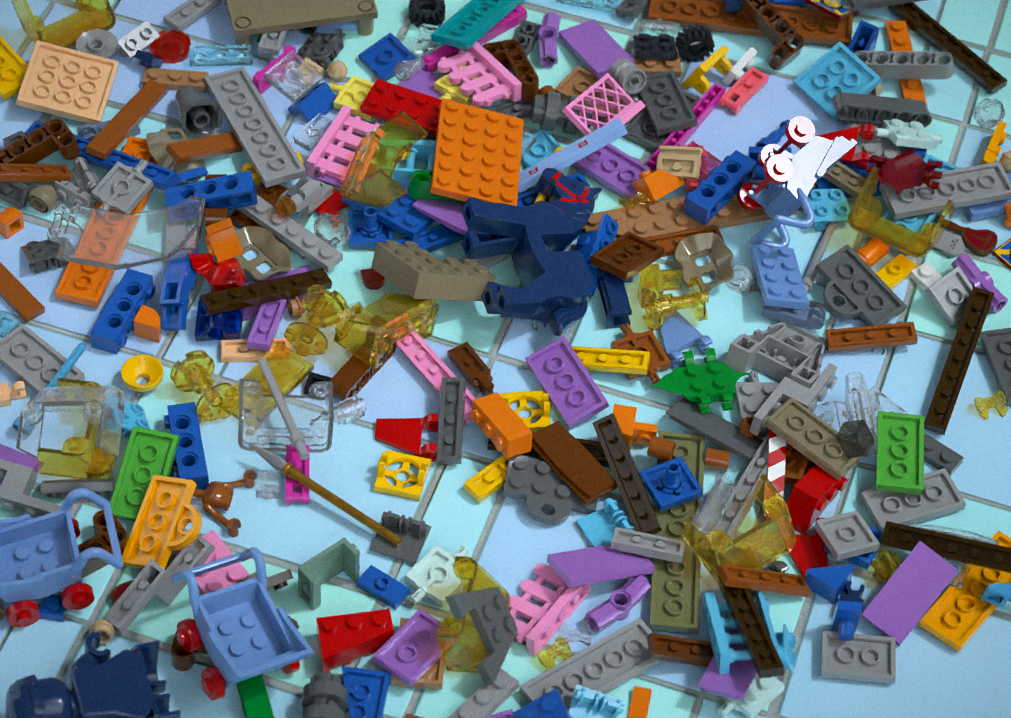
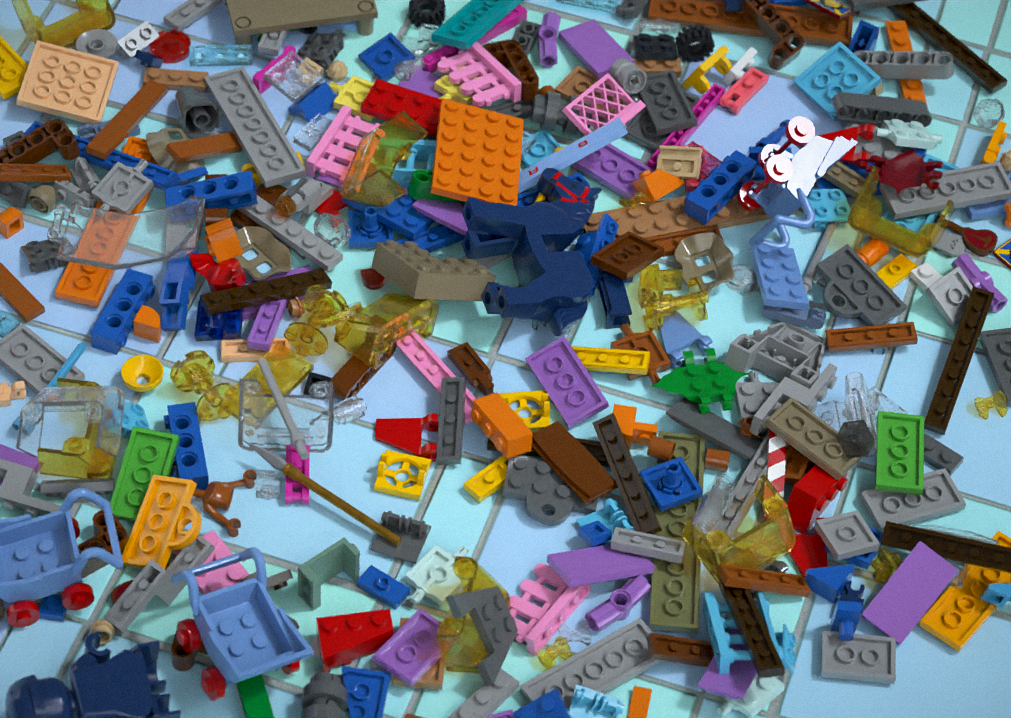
none -> blue plate [578,521,612,547]

